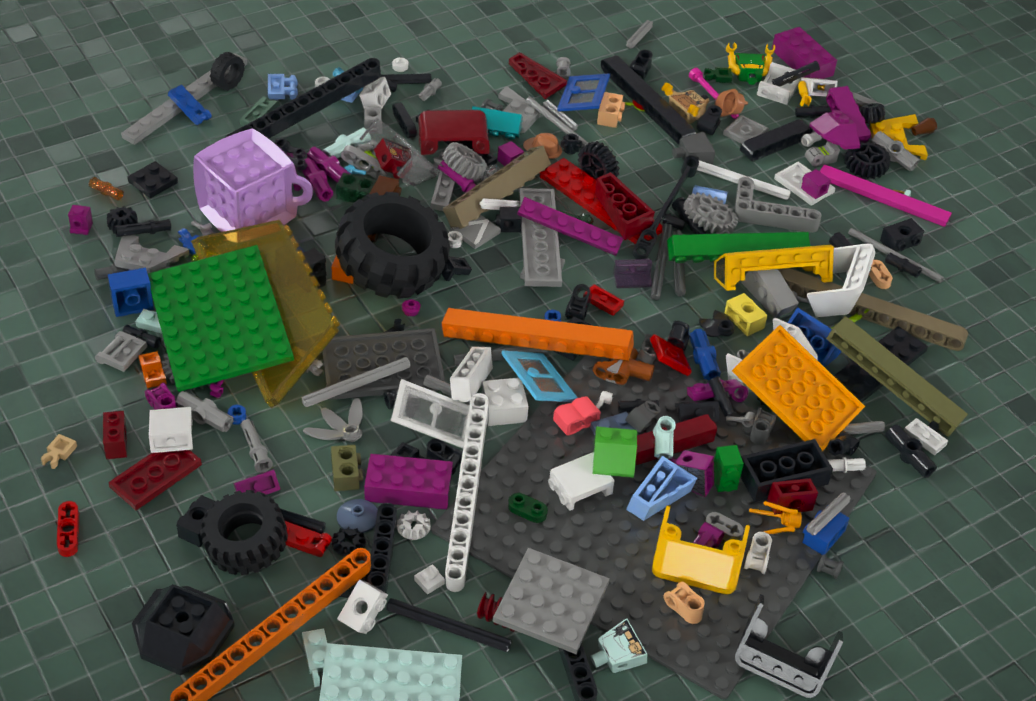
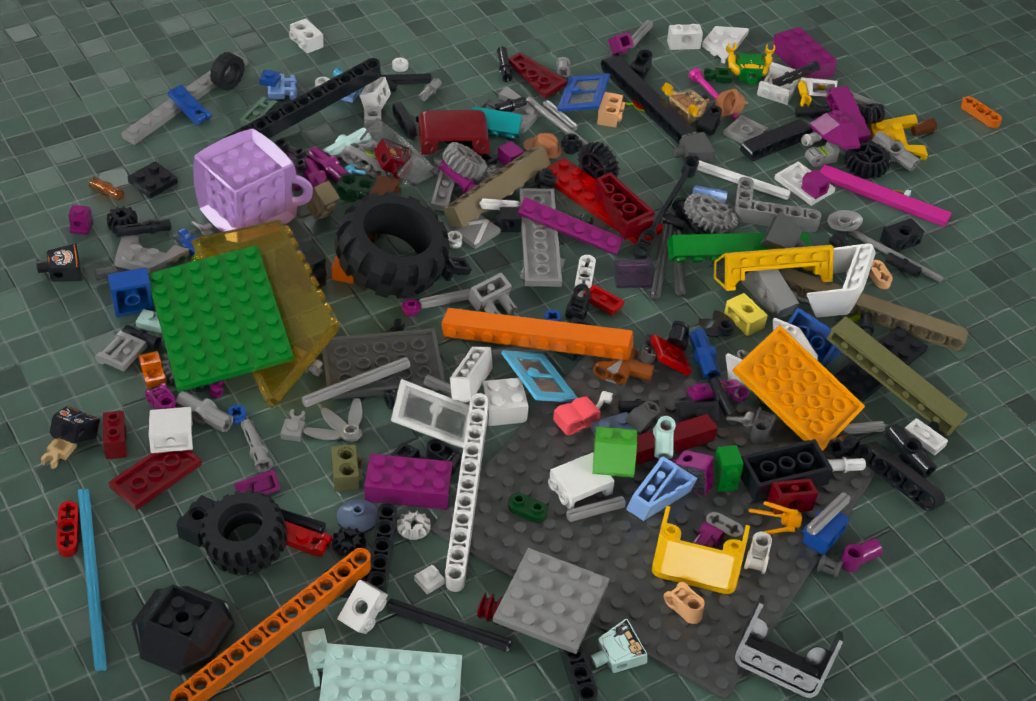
none -> black torso [36,244,82,282]
none -> black torso [50,406,100,444]
none -> medium azure axle [78,489,107,672]
none -> blue plate [259,70,280,87]
none -> light grey plate [280,409,305,442]
none -> white brick [289,19,324,53]
none -> dark tan brick [306,181,340,220]
none -> light grey axle [419,288,470,309]
none -> light grey brick [468,272,518,315]
none -> black axle [495,97,527,112]
none -> black pin [497,46,512,82]
none -> black gear [535,168,556,189]
none -> light grey axle [566,496,626,522]
none -> white beam [574,255,596,297]
none -> magenta brick [608,32,634,55]
none -> white brick [667,24,703,50]
none -> white wing [702,26,749,64]
none -> dark grey torso [760,211,807,249]
none -> light grey dish [827,210,863,231]
none -> magenta piece [841,538,883,572]
none -> black beam [856,440,945,511]
none -> black pin [859,312,874,337]
none -> orange beam [961,96,1002,128]

